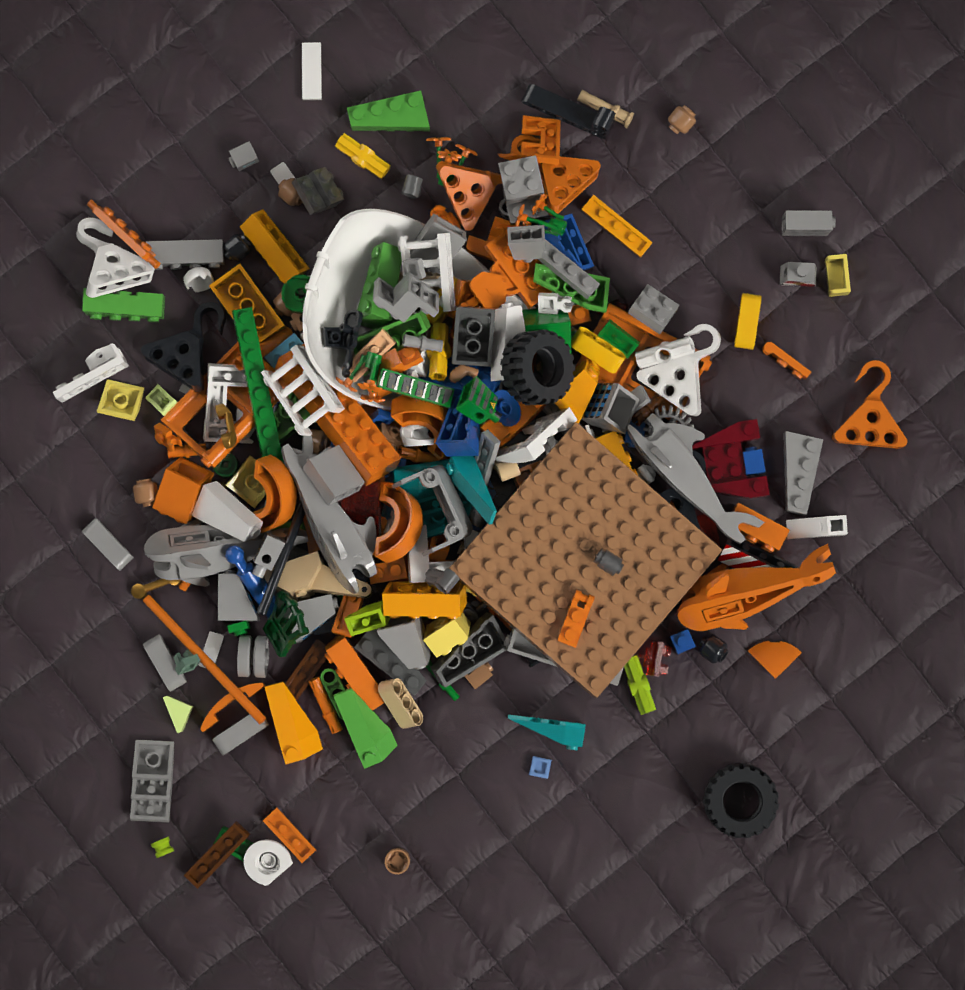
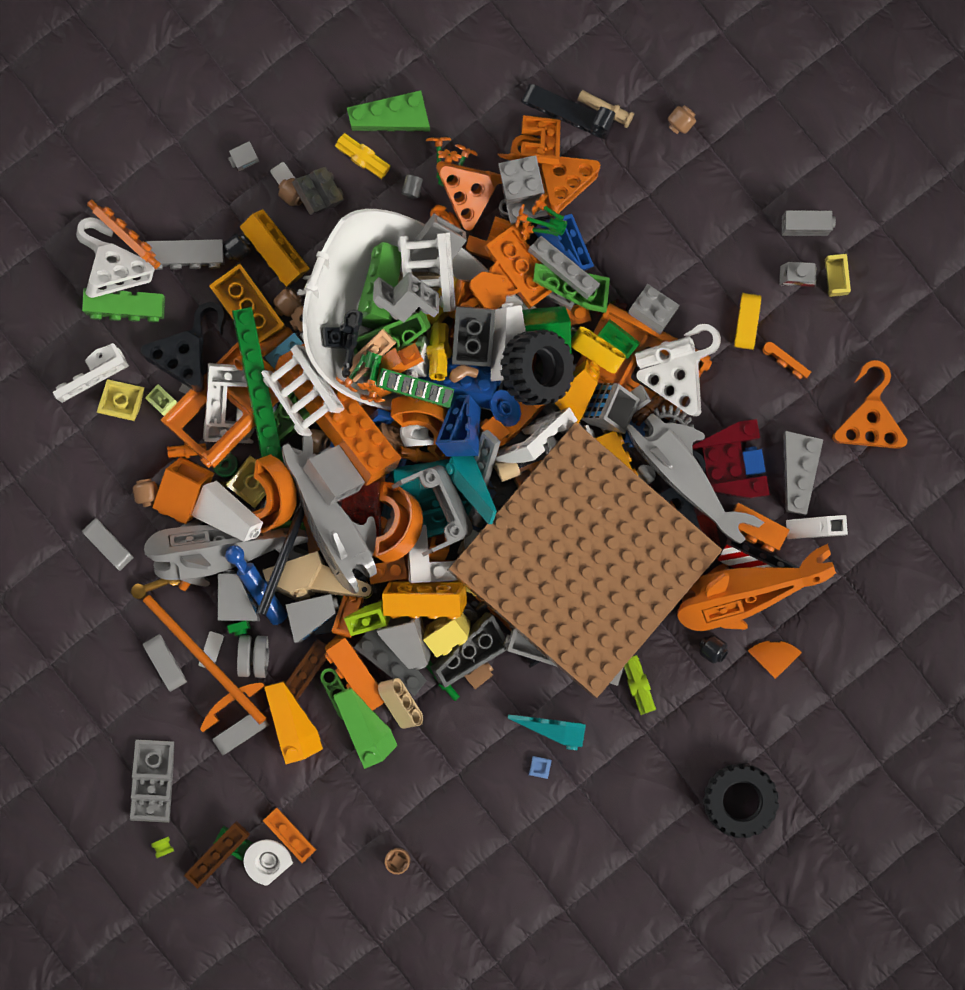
orange plate [154,422,182,452] -> none
yellowish green slope [163,696,194,733] -> none
sand green tile [173,649,200,675] -> none
white hair [184,267,214,292] -> none
pearl gold bar [215,403,237,449] -> none
light grey torso [252,532,285,578] -> none
dark green plate [263,590,309,657] -> none
green plate [281,275,310,314] -> none
white tile [302,42,322,100] -> none
orange pin [308,677,343,734] -> none
light grey plate [402,258,426,279] -> none
light grey pin [402,334,443,352] -> none
dark grey piece [425,568,460,594] -> none
green torso [456,376,502,424] -> none
light grey torso [507,225,545,263] -> none
white plate [538,293,572,314] -> none
orange plate [557,589,595,648] -> none
light orange plate [581,195,653,258] -> none
flat silver brick [593,549,624,576] -> none
clear red hips [639,641,672,677] -> none
blue brick [669,629,696,655] -> none

